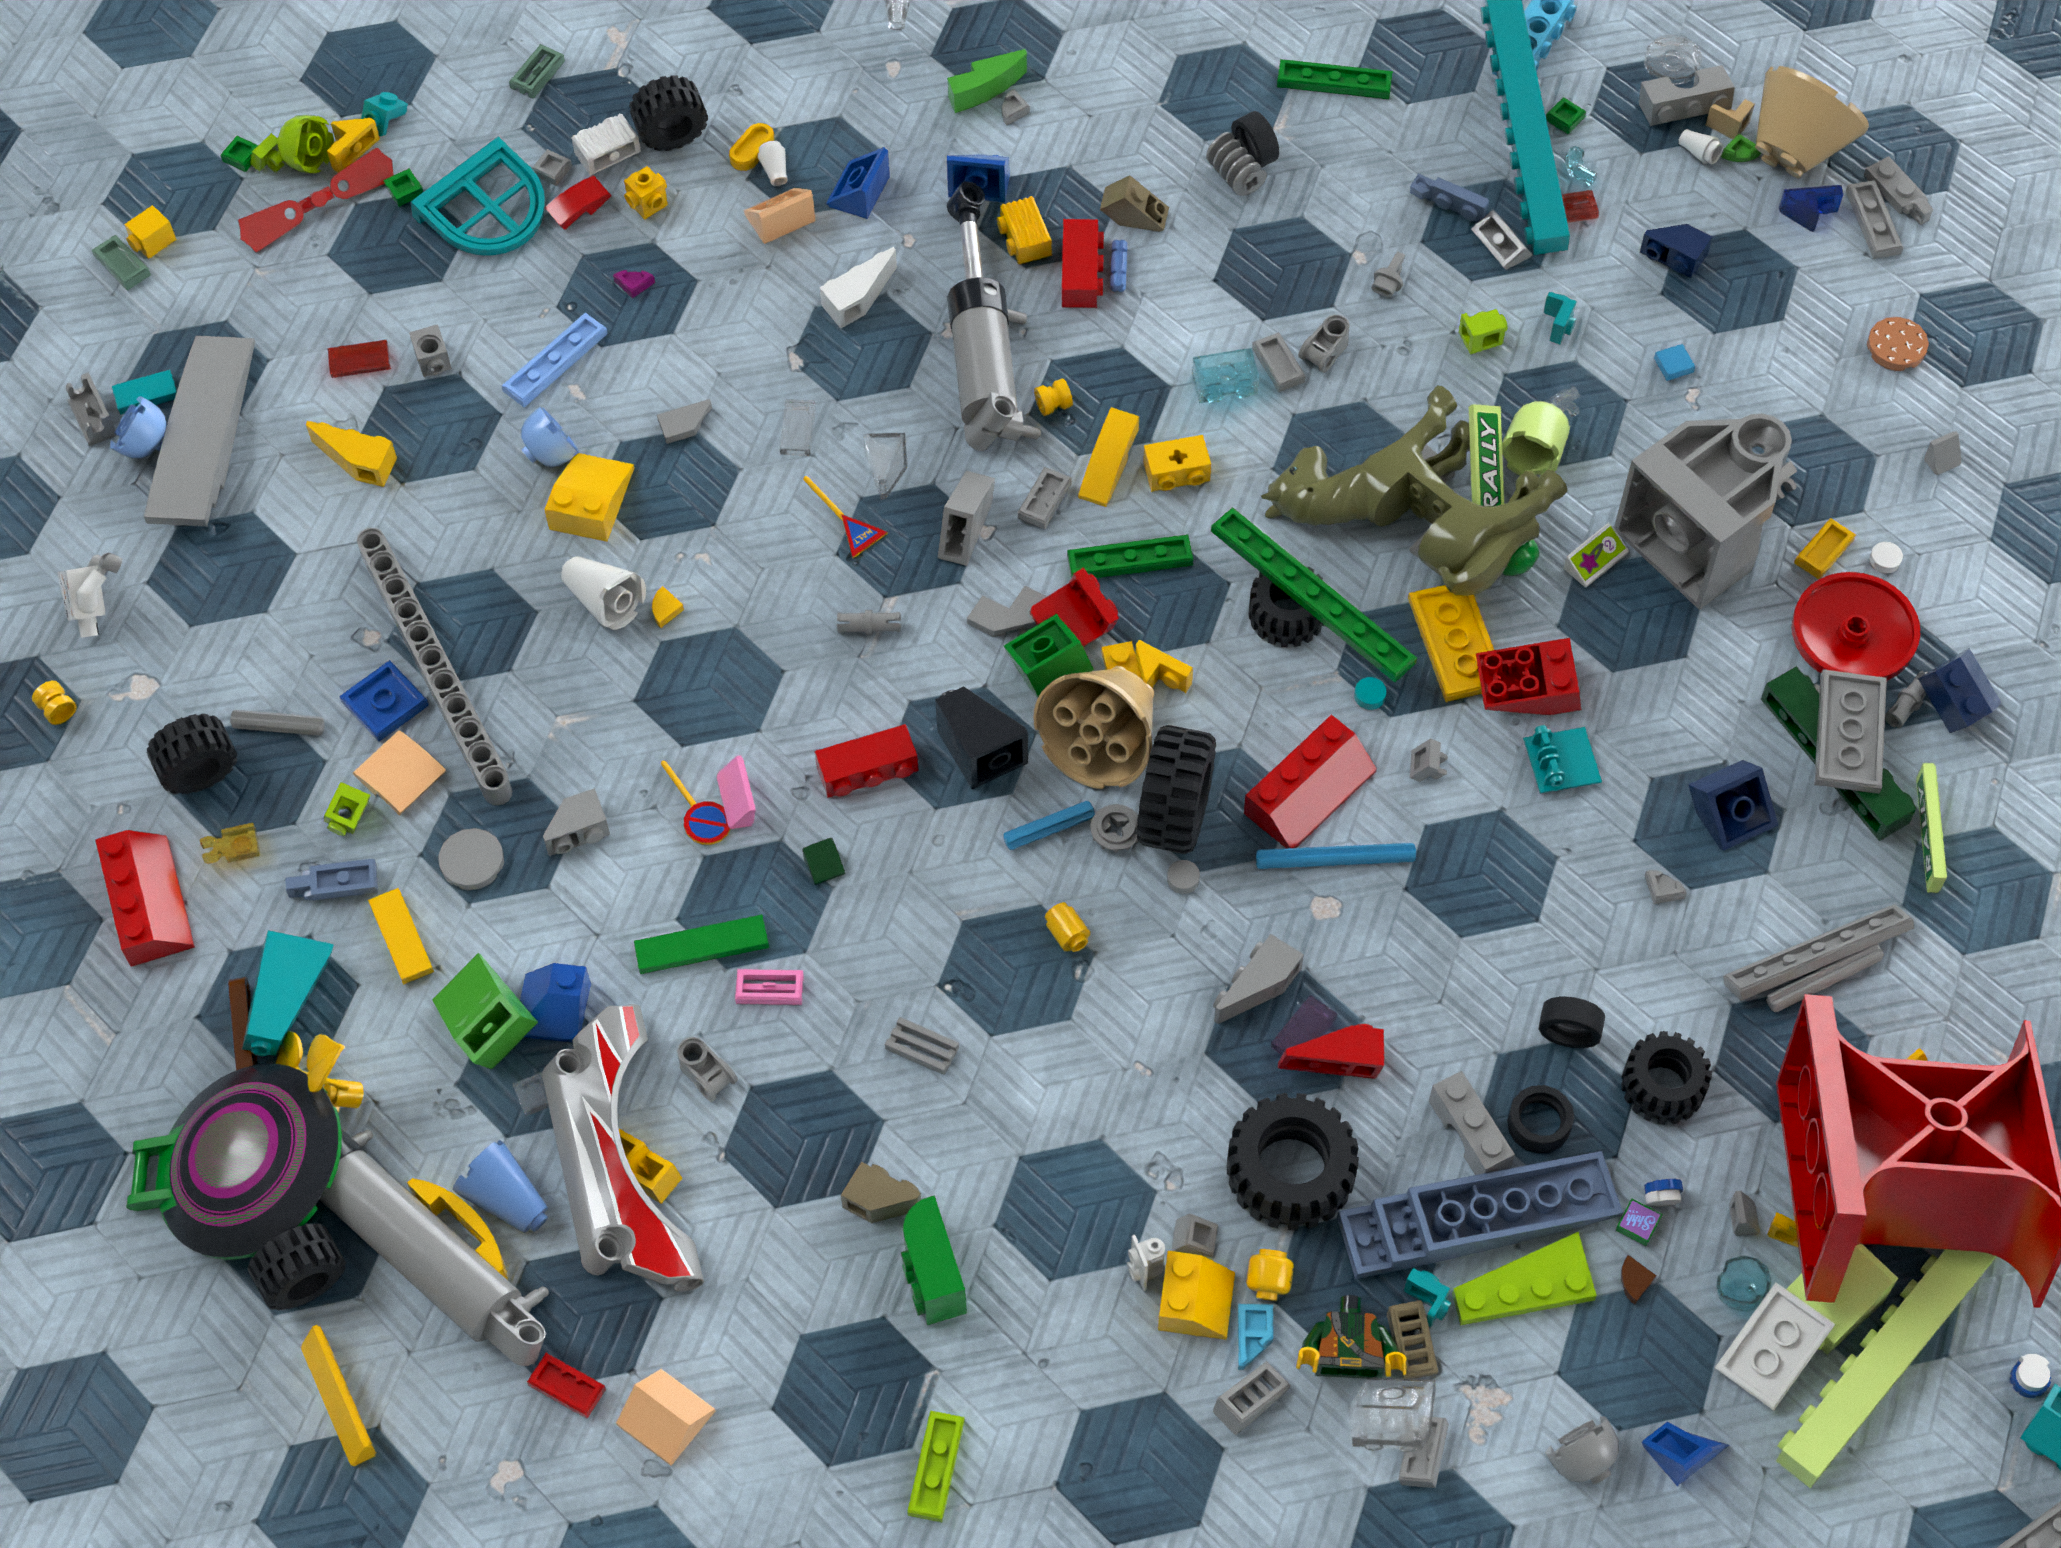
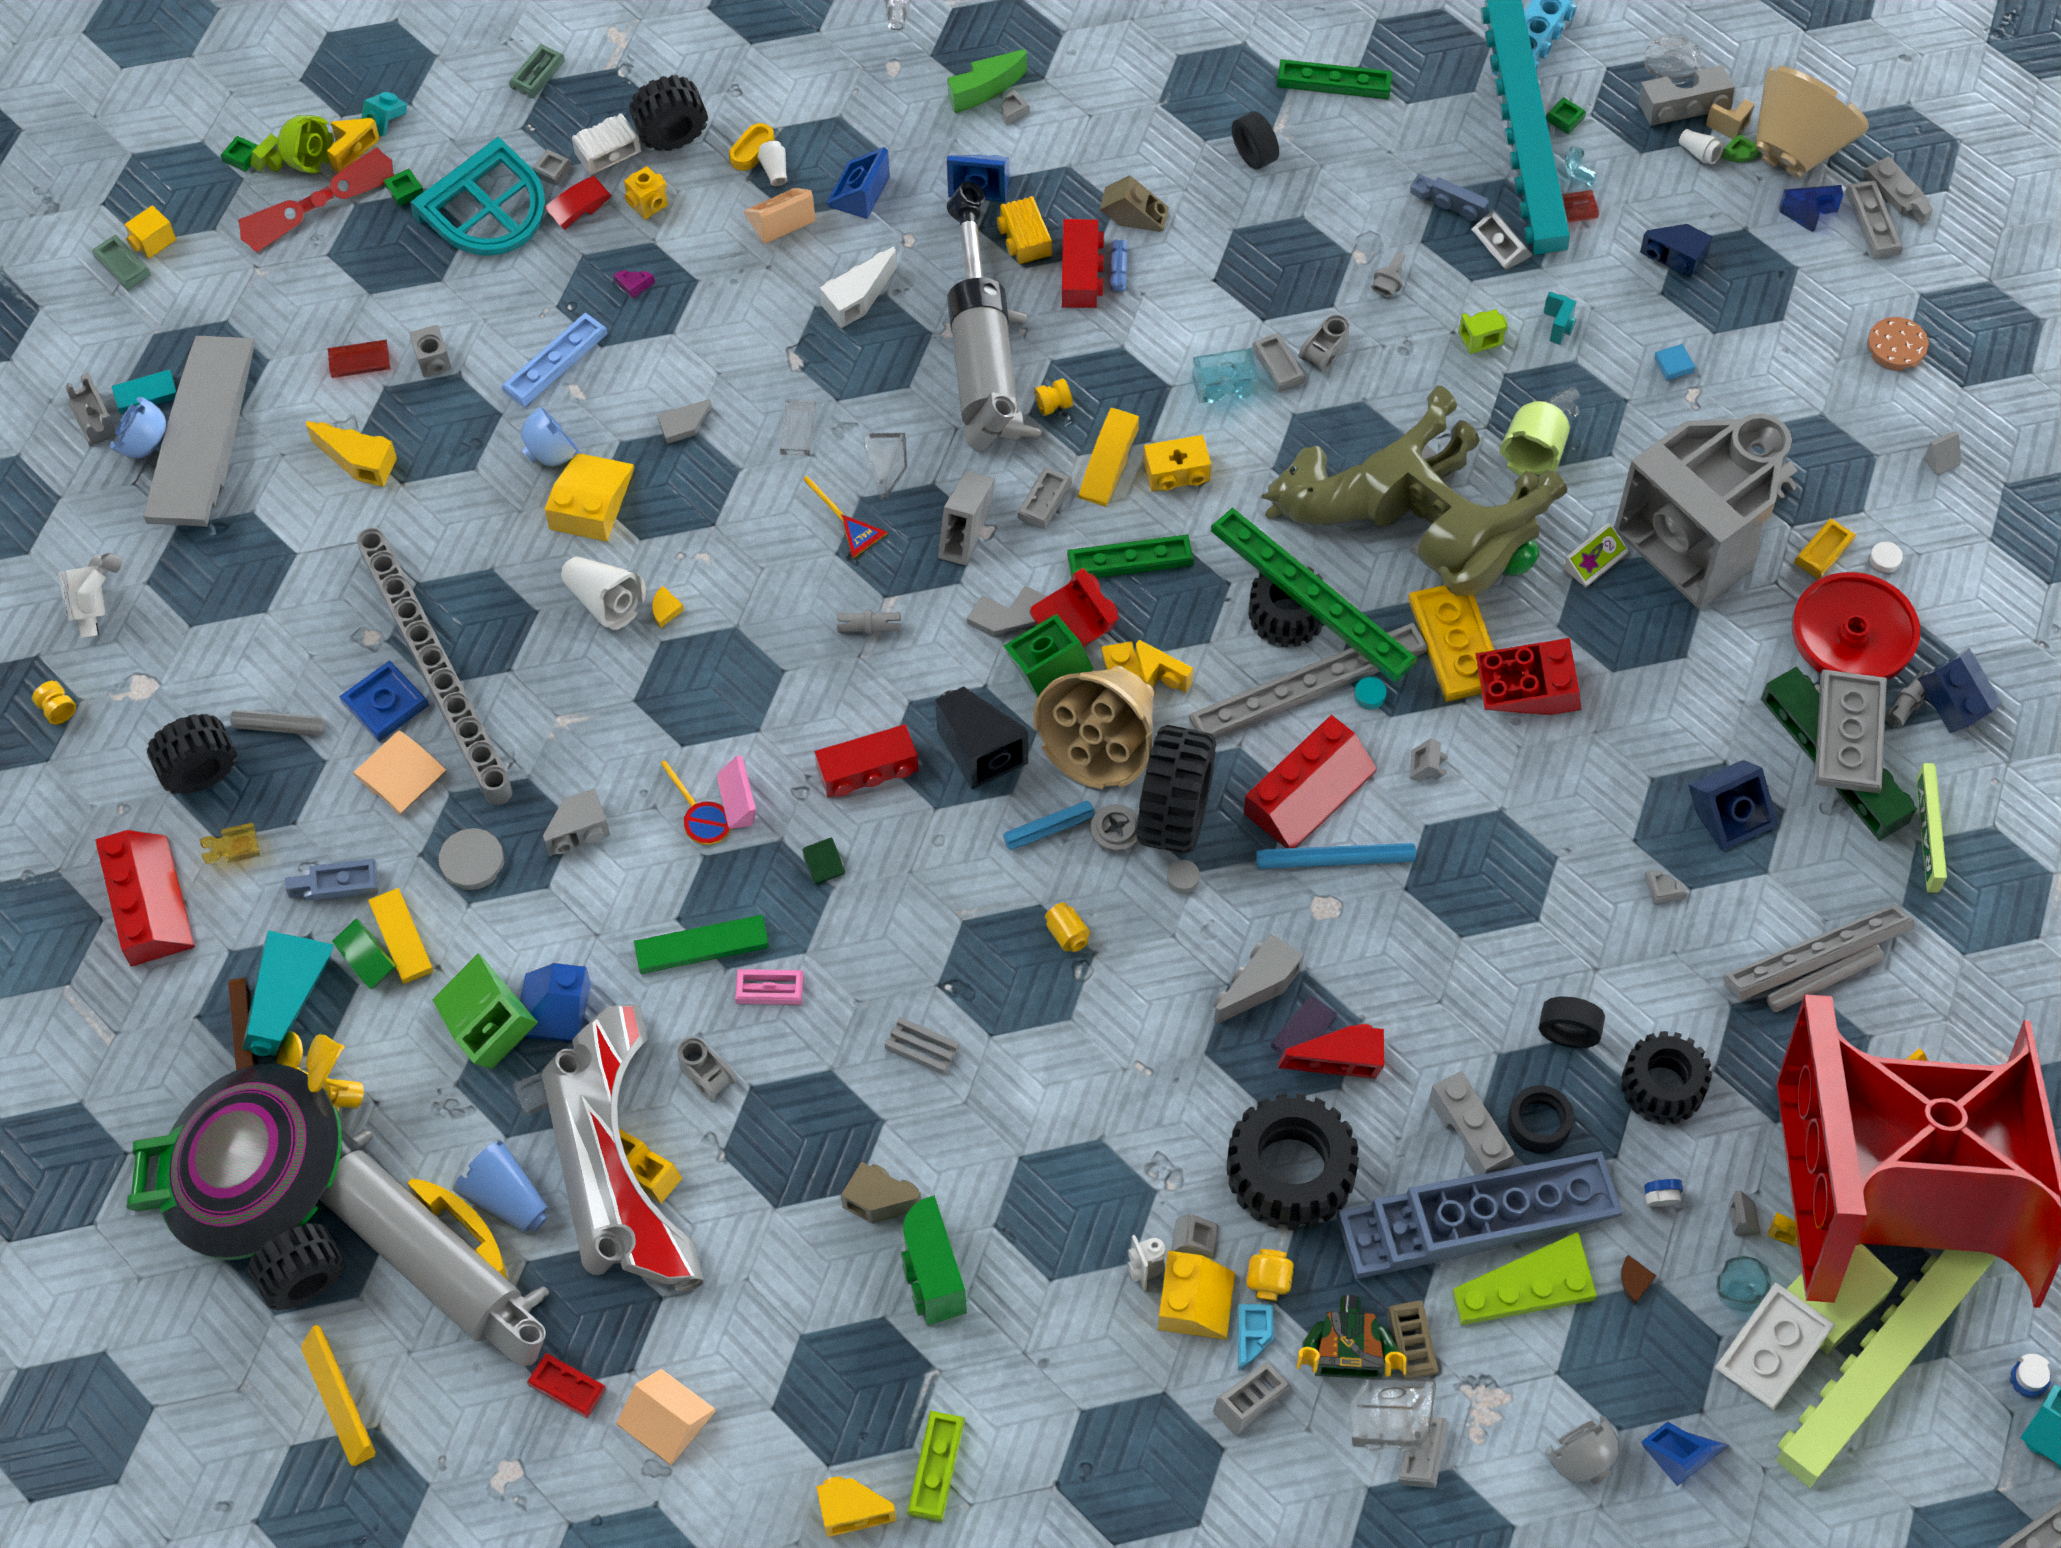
lime brick [323,782,370,836] -> none
light grey piece [1206,132,1267,196] -> none
teal bracket [1404,1268,1451,1327] -> none
tile [1468,404,1504,506] -> none
teal hinge [1523,725,1602,794] -> none
tile [1615,1199,1663,1246] -> none
none -> green slope [332,918,397,989]
none -> yellow slope [816,1476,897,1537]
none -> light grey tile [1189,623,1428,739]

